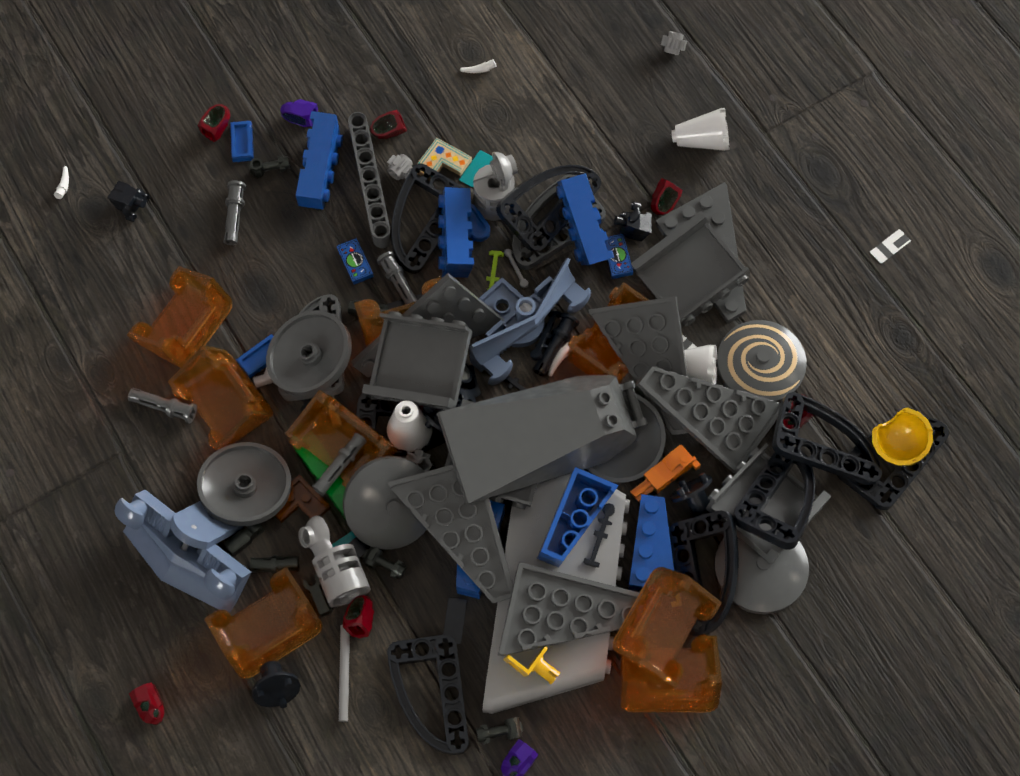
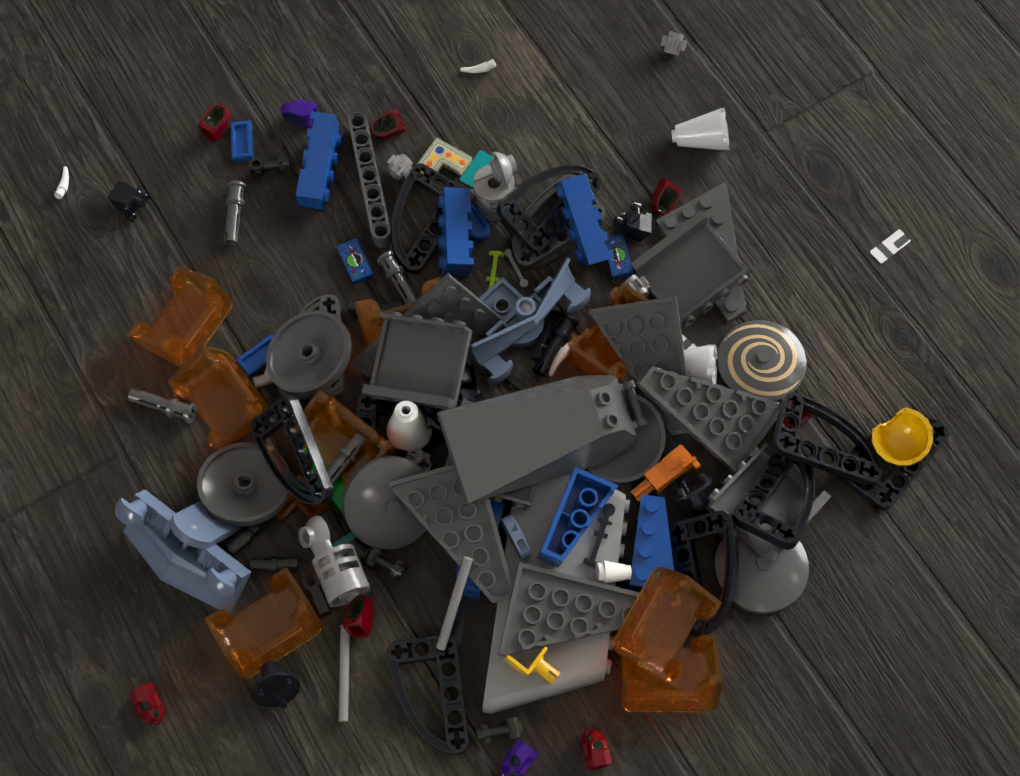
none -> black beam [251,396,334,505]
none -> light grey bar [436,556,473,650]
none -> sand blue piece [500,514,532,560]
none -> dark red rock [582,729,612,771]
none -> white cone [595,560,632,584]
none -> light grey gear [623,275,650,302]

